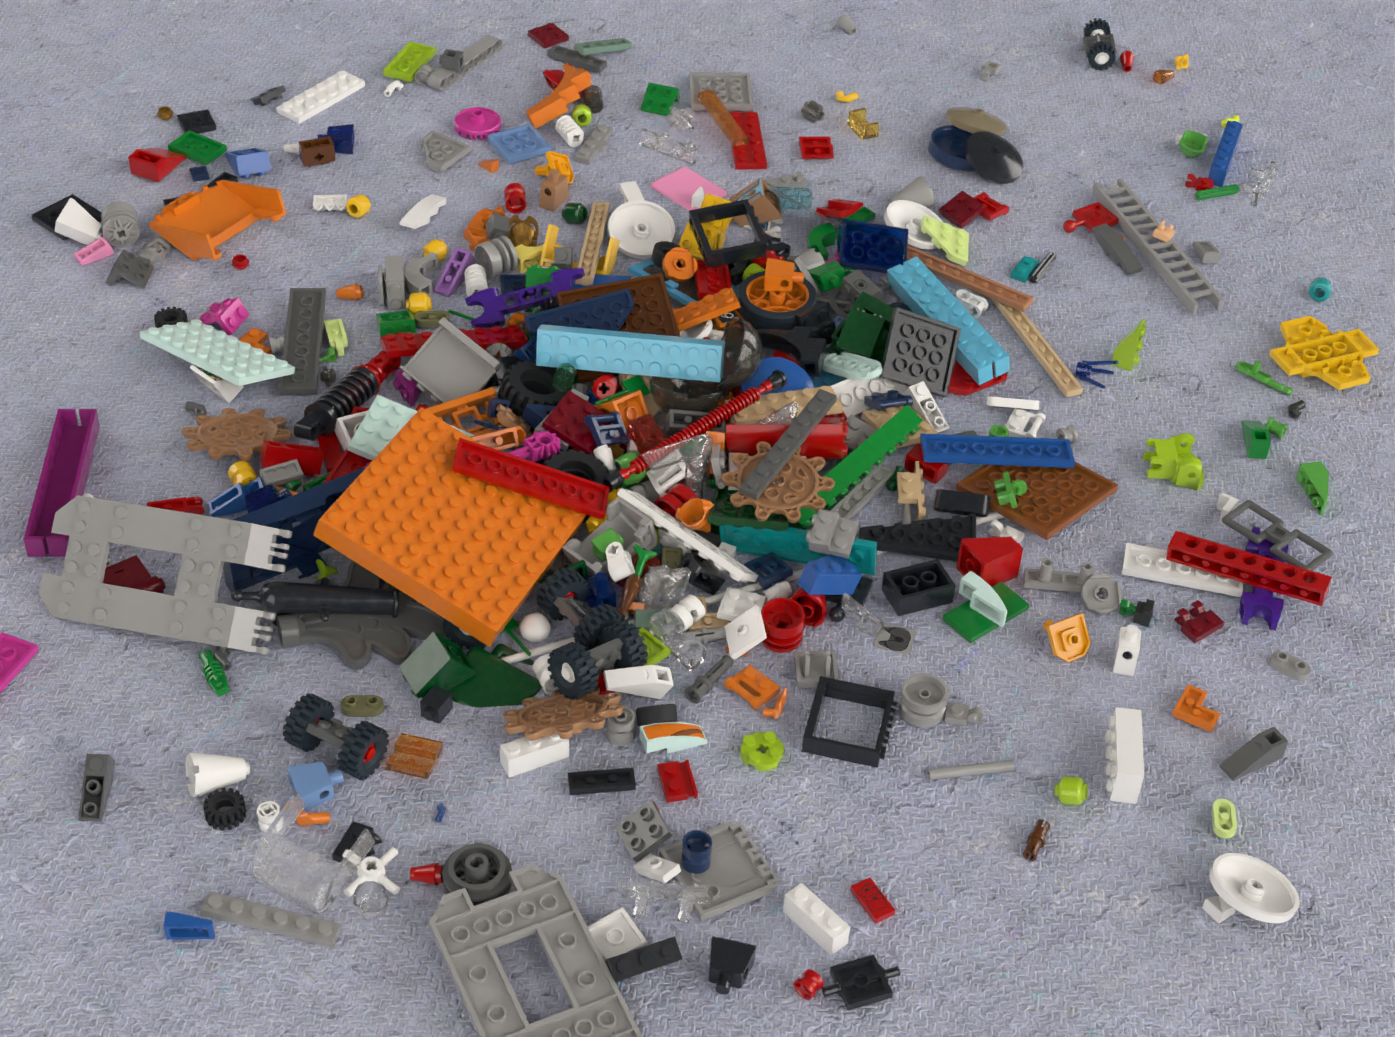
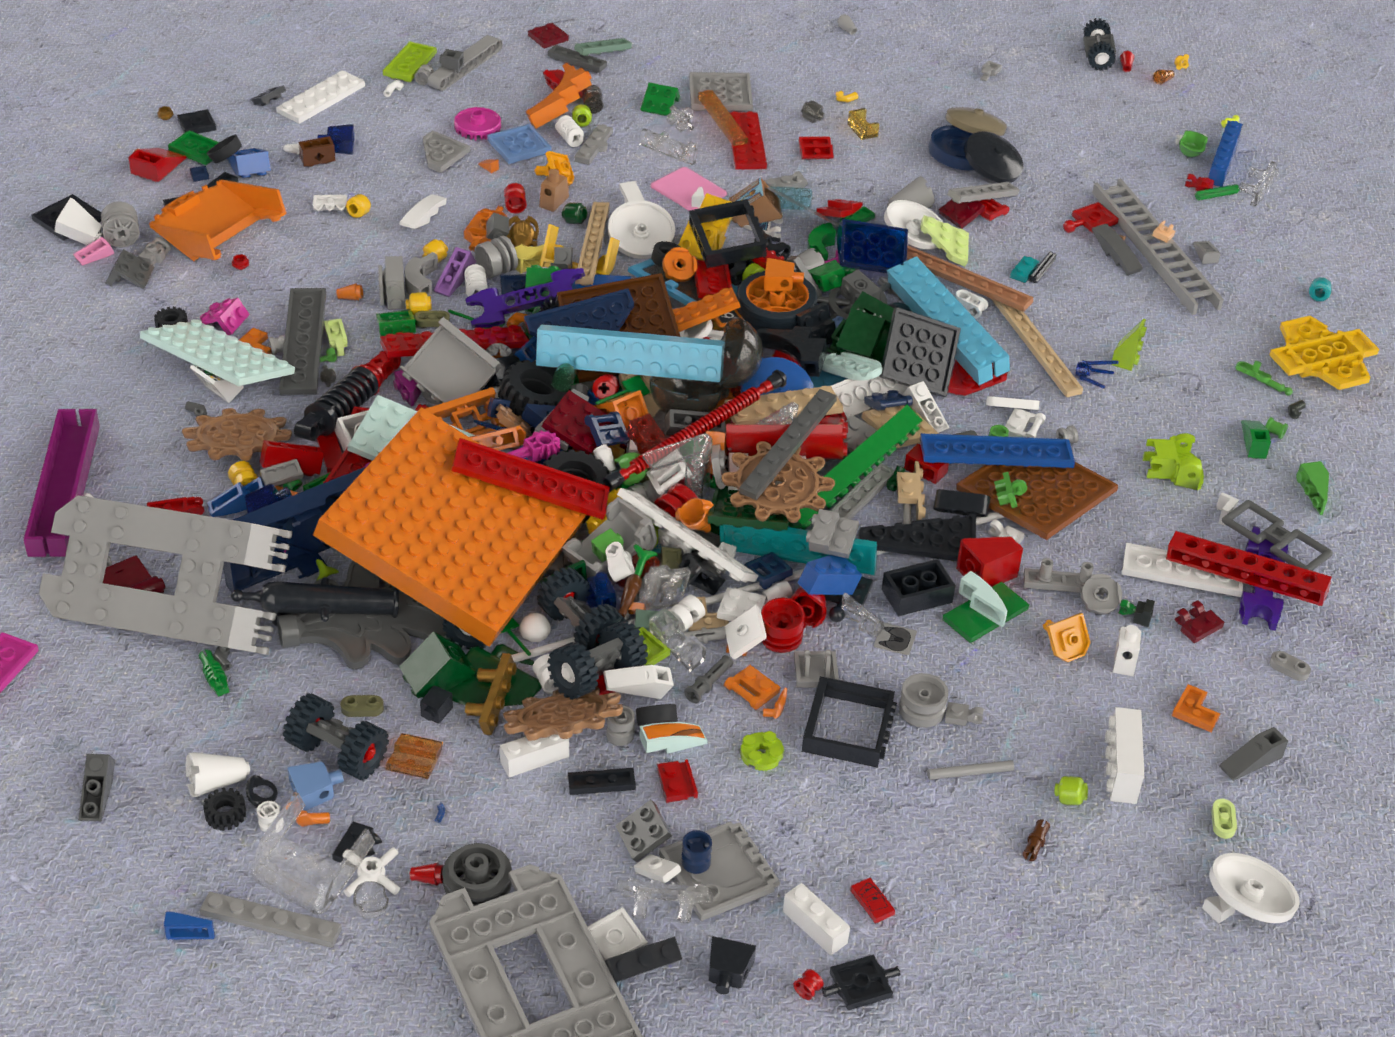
none -> black tyre [207,134,242,163]
none -> black piece [246,775,278,808]
none -> pearl gold plate [465,653,517,735]
none -> light grey plate [947,182,1020,203]

